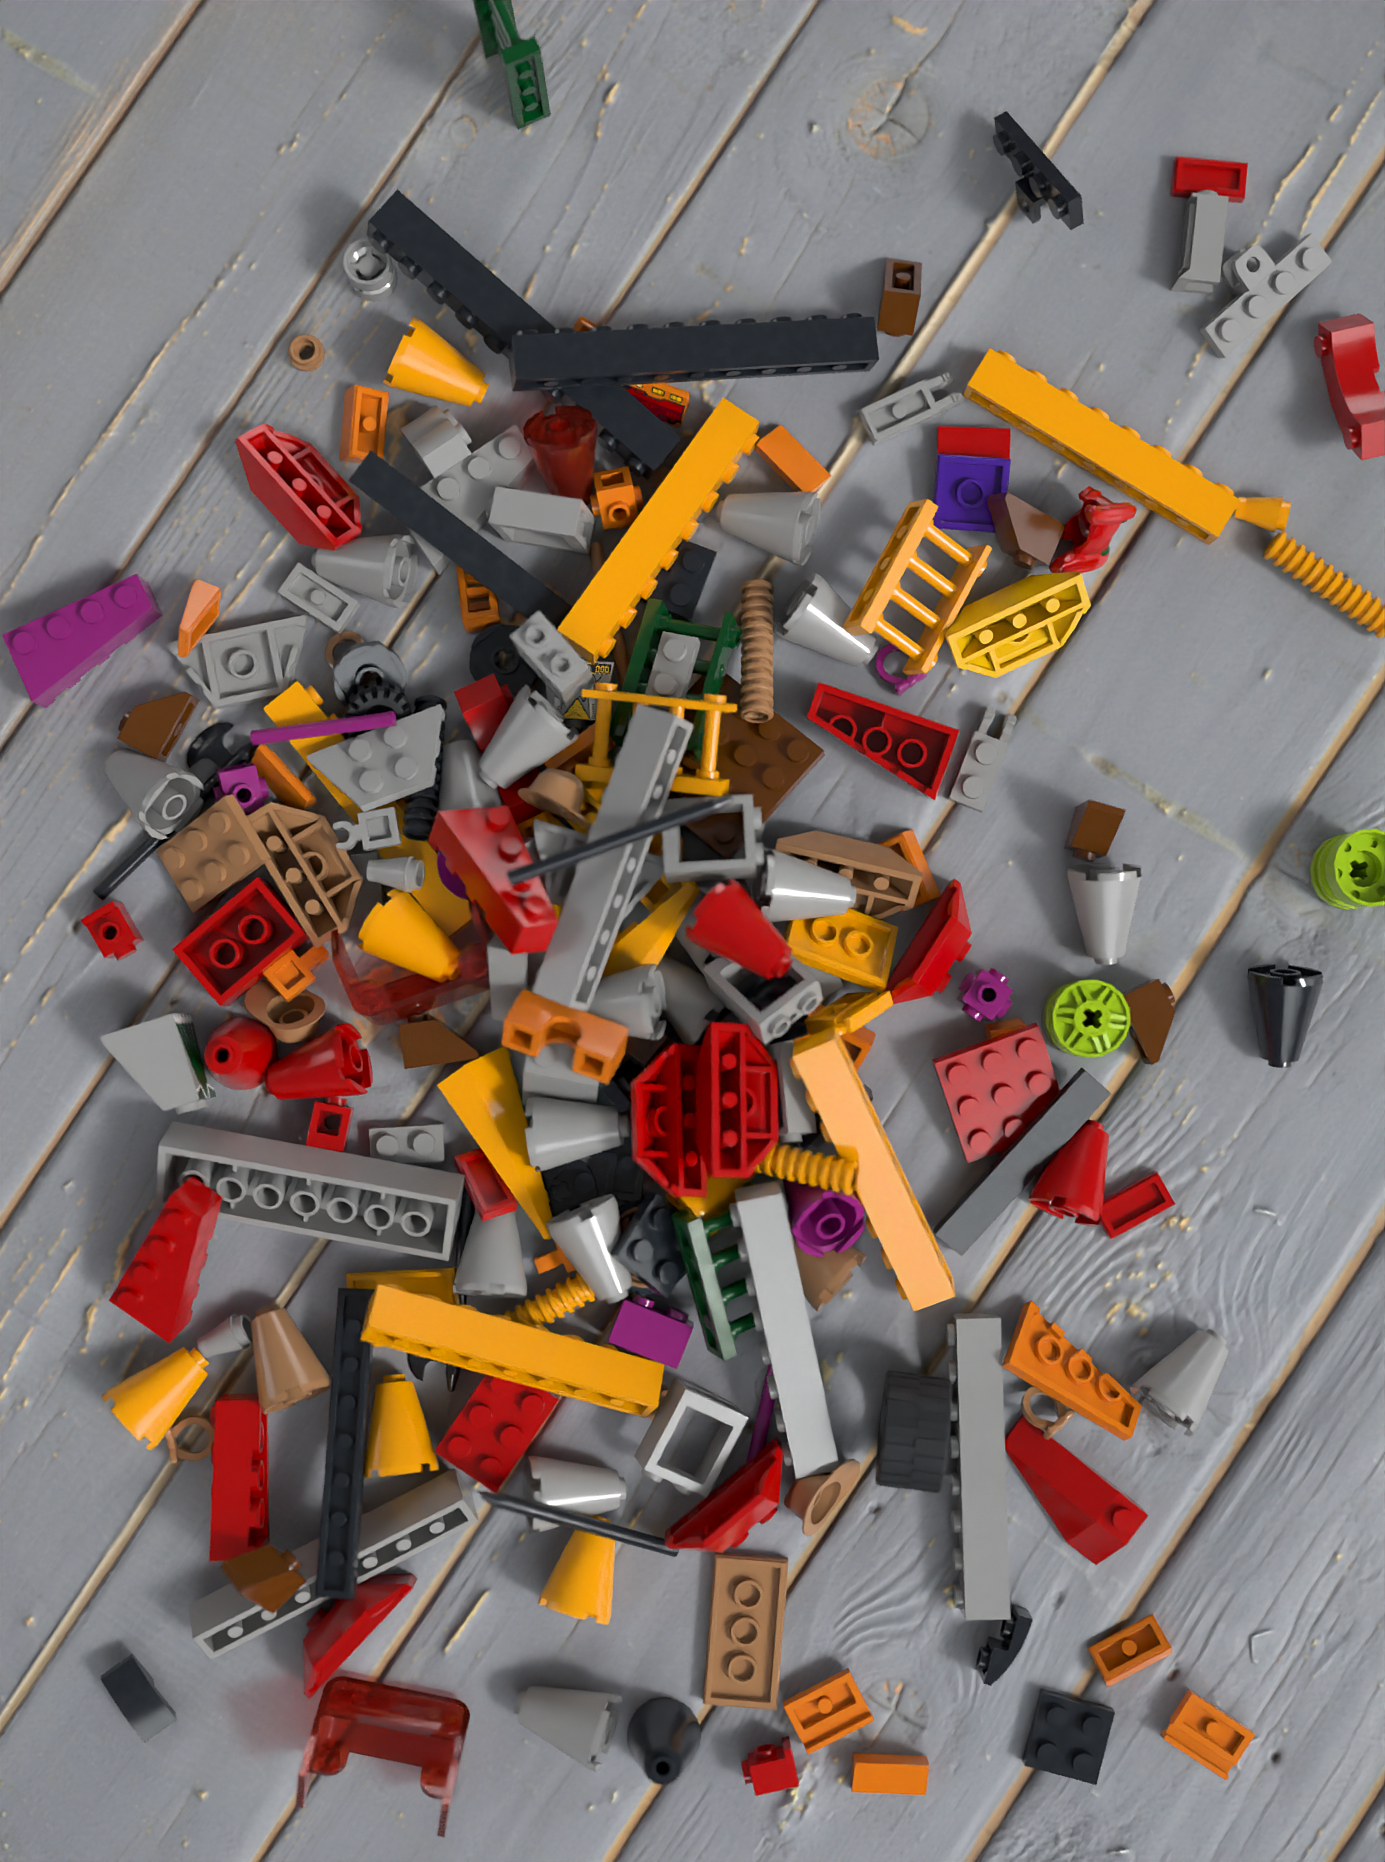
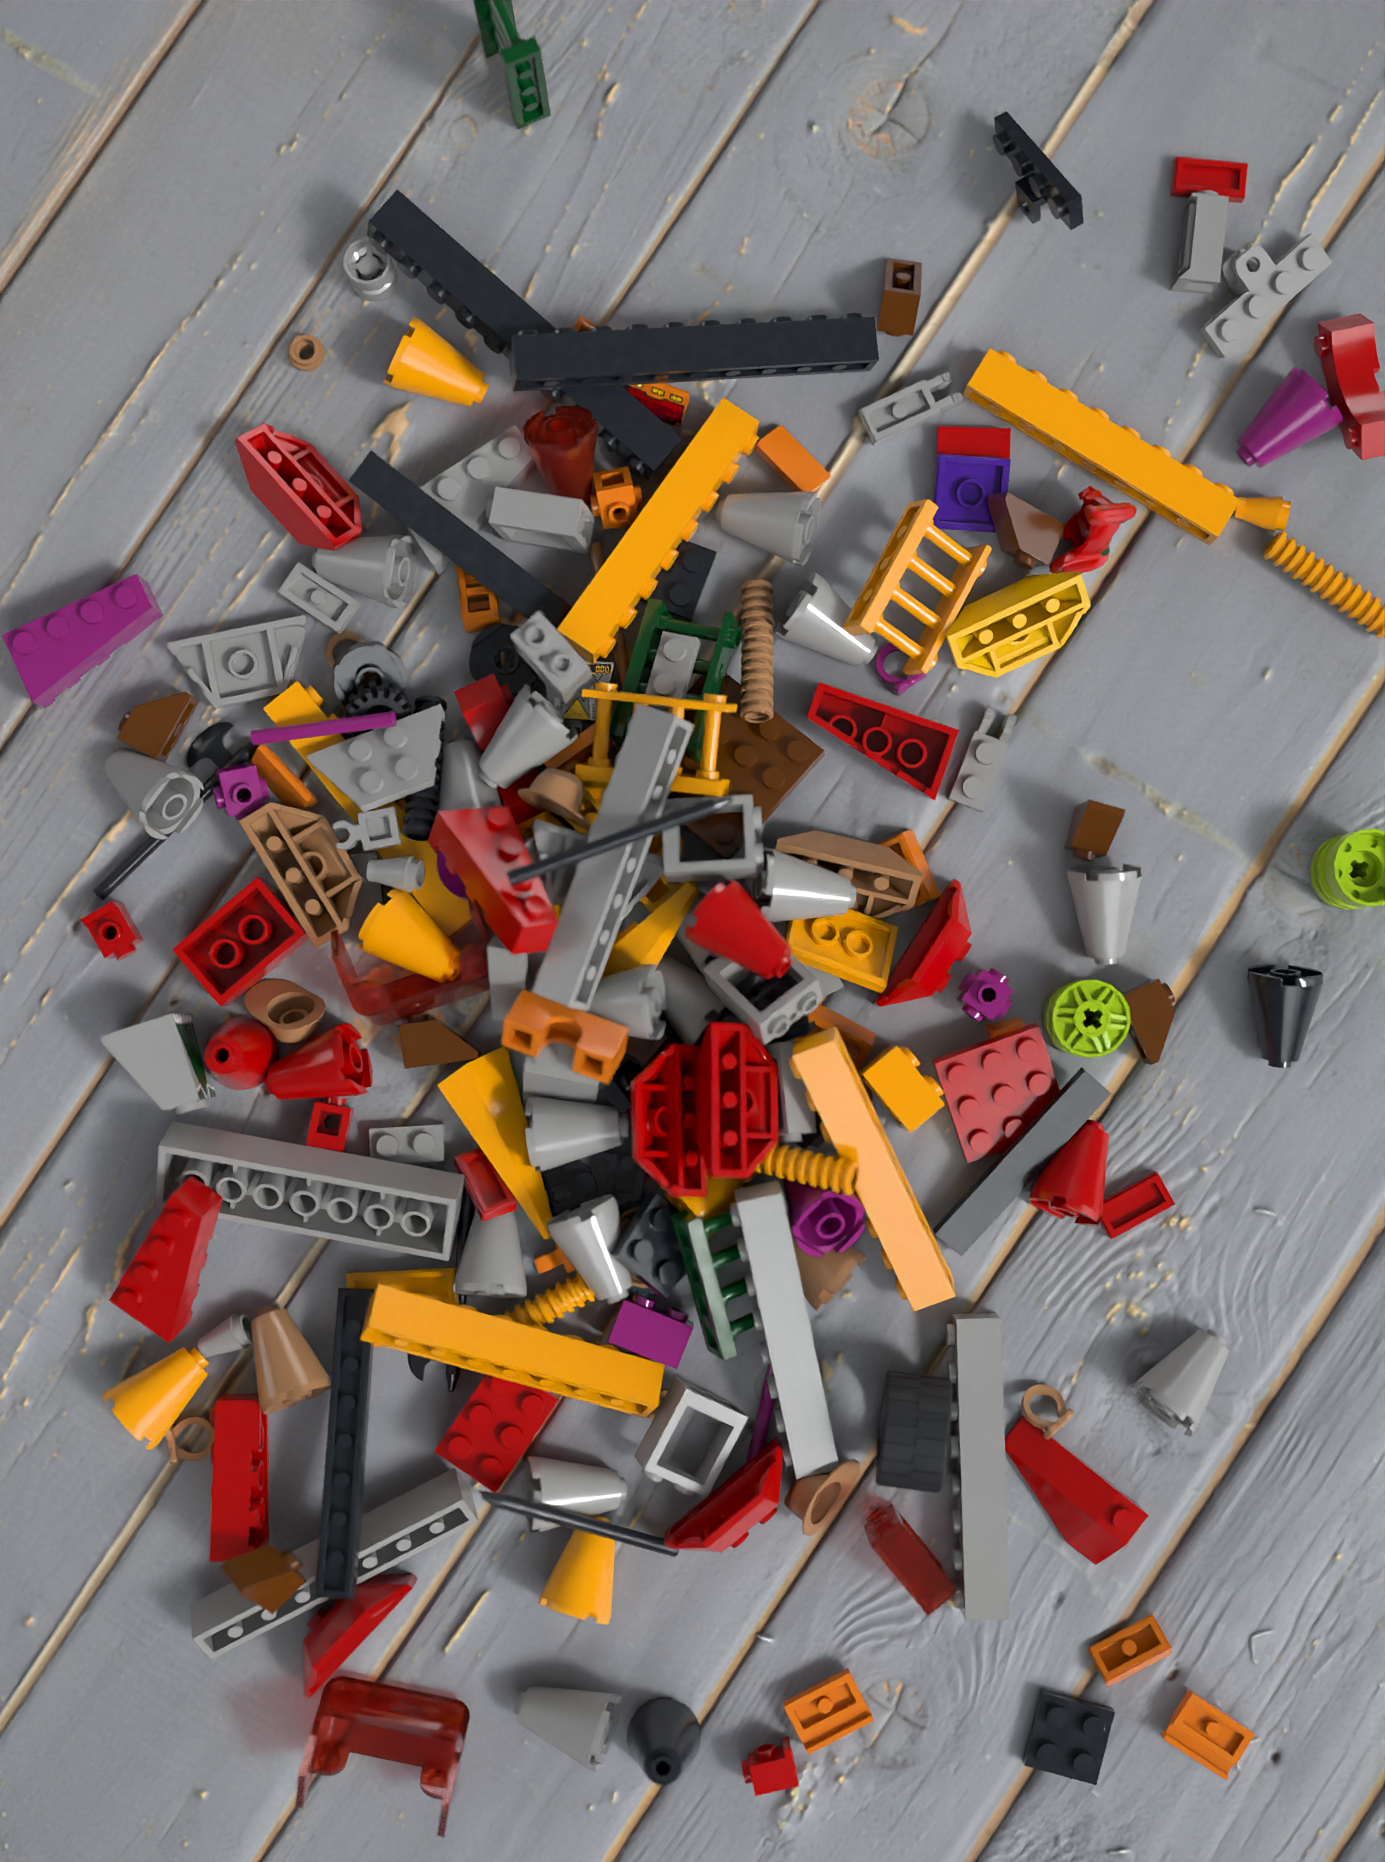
black slope [100,1653,177,1743] -> none
medium nougat plate [156,794,271,913] -> none
orange slope [178,579,221,658] -> none
orange plate [263,945,329,1003] -> none
orange slope [339,385,389,463] -> none
light orange cone [364,1374,439,1478] -> none
light grey brick [400,405,472,478] -> none
medium nougat tile [703,1552,789,1710] -> none
light orange plate [805,991,893,1036] -> none
orange slope [851,1753,929,1795] -> none
black slope [976,1605,1033,1686] -> none
orange wing [1002,1300,1142,1441] -> none
none -> light orange brick [857,1045,945,1133]
none -> clear red window [864,1503,957,1616]
none -> magenta cone [1236,367,1343,468]

